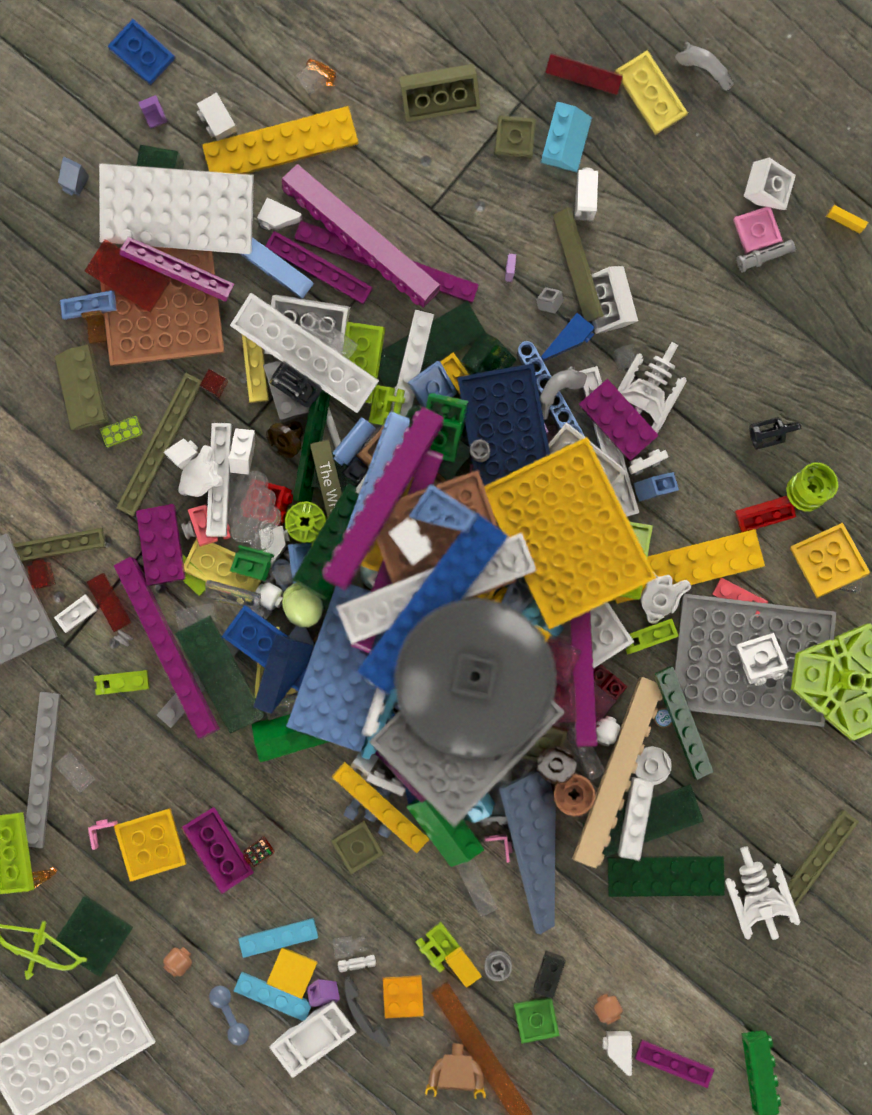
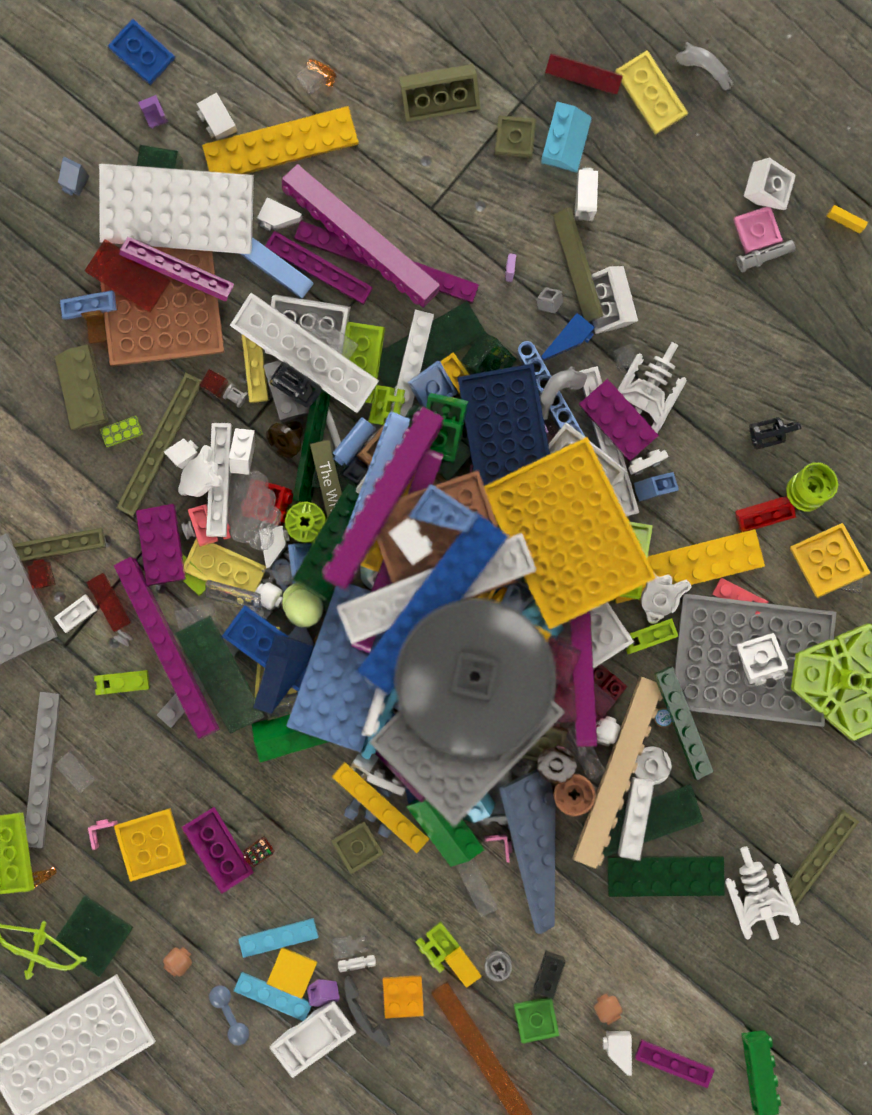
green plate [230,545,274,581] -> none
medium nougat torso [425,1044,486,1099] -> none
light grey wheel [470,440,490,462] -> none
none -> light grey bush [223,383,248,408]

